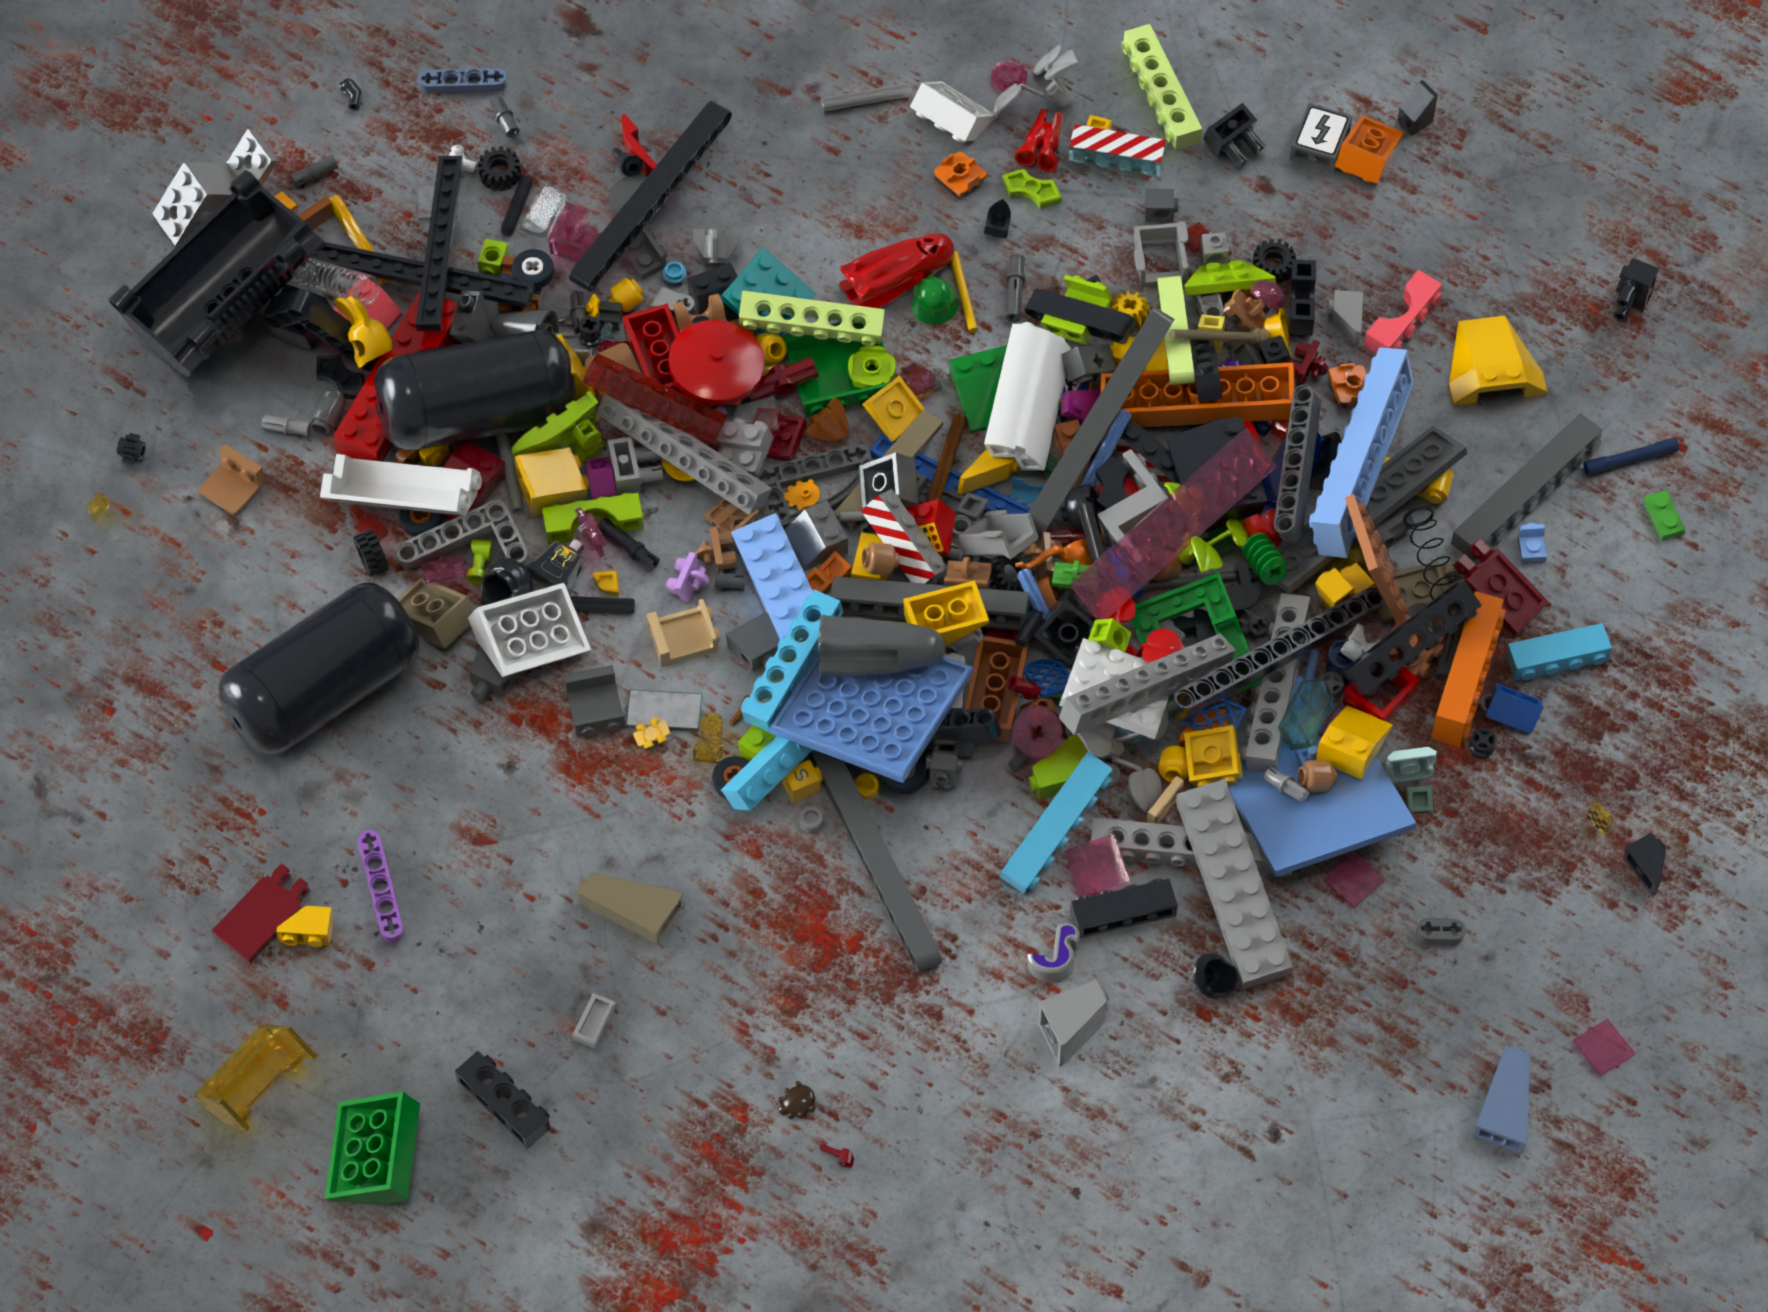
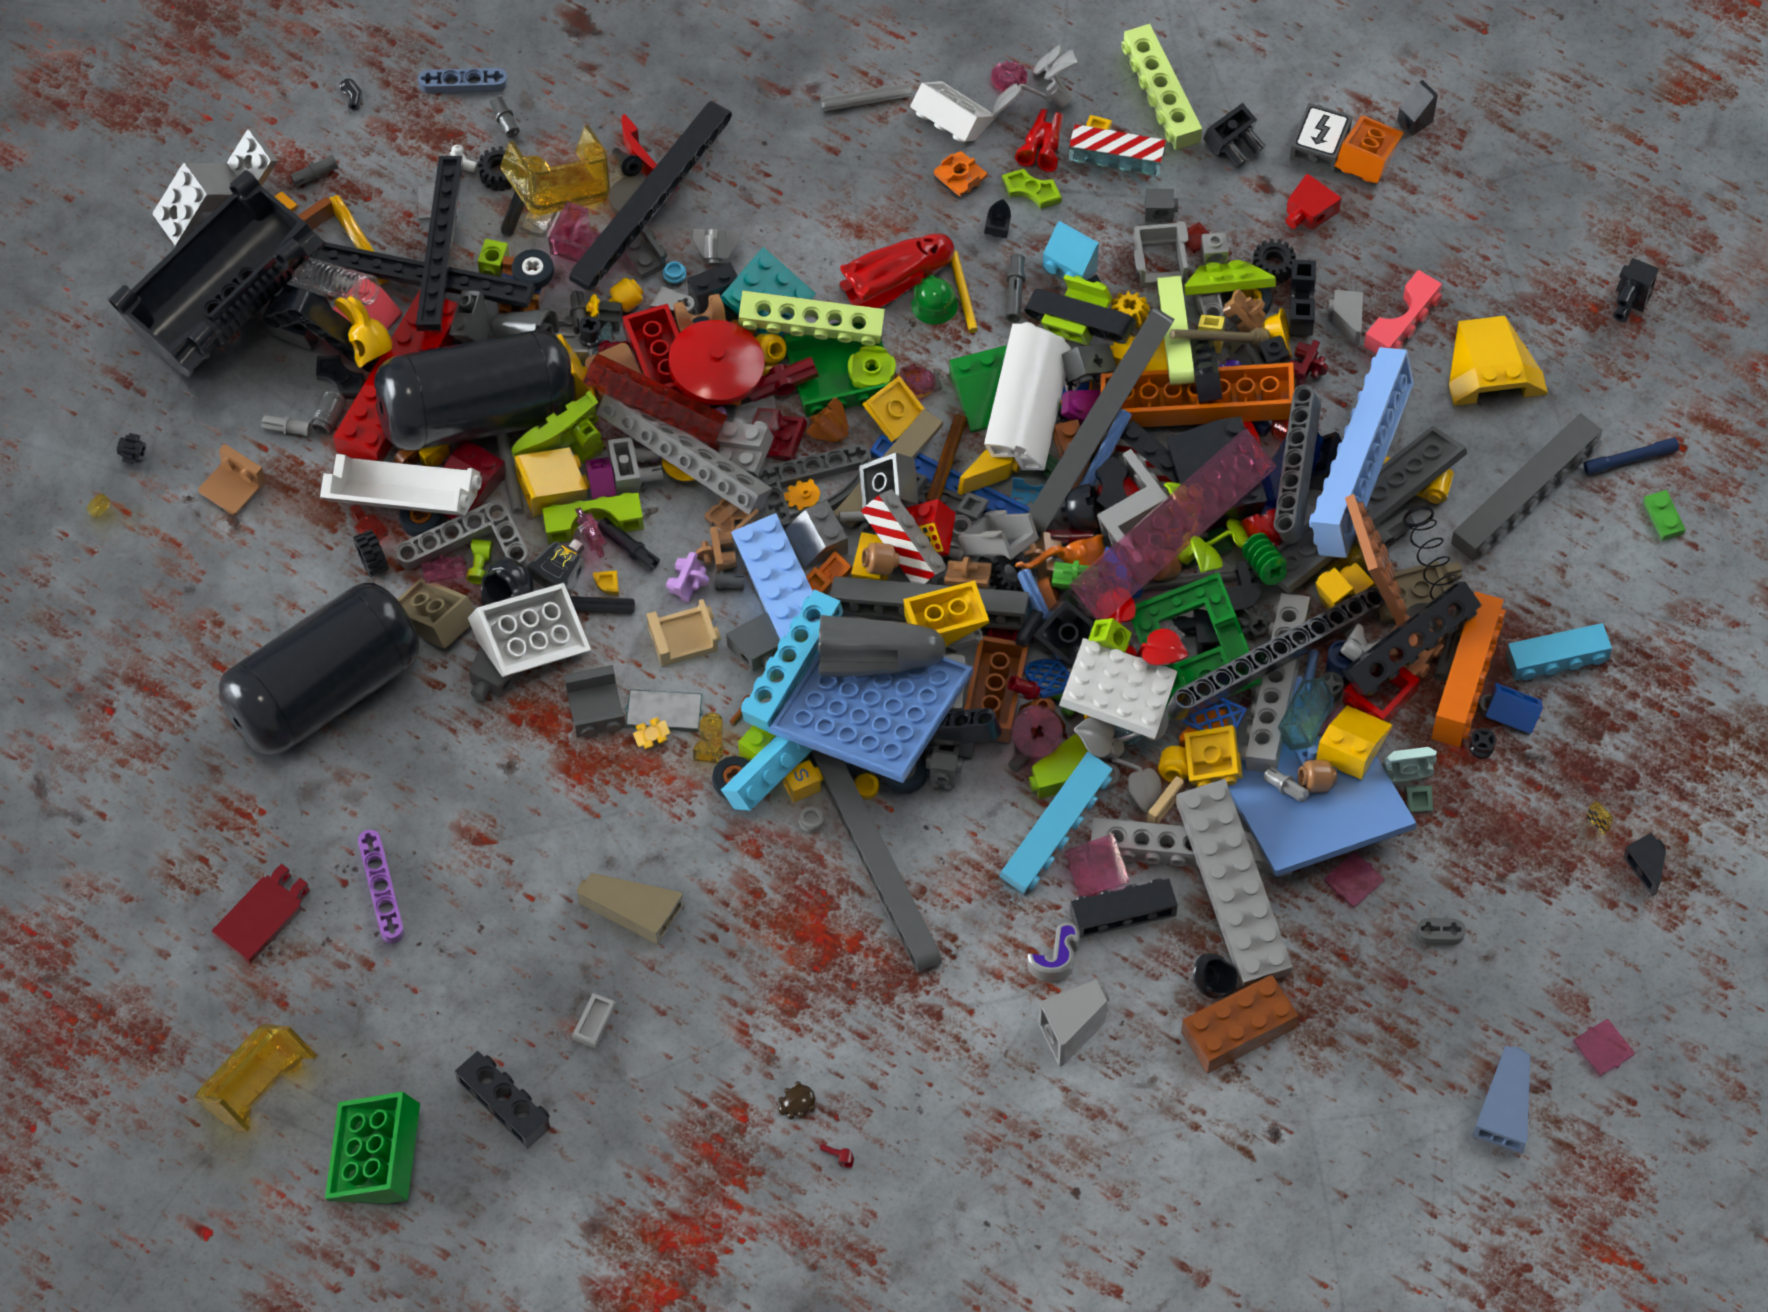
yellow slope [276,906,334,948] -> none
light grey brick [1059,633,1236,735] -> none
black axle [1077,502,1108,573] -> none
clear pink hair [1250,280,1285,313] -> none
orange piece [1327,363,1366,407] -> none
dark red tile [1452,539,1549,635] -> none
light blue bracket [1518,523,1547,563] -> none
none -> clear yellow windscreen [500,125,611,215]
none -> medium azure slope [1043,221,1099,280]
none -> dark orange brick [1181,974,1299,1074]
none -> red torso [1285,173,1342,230]

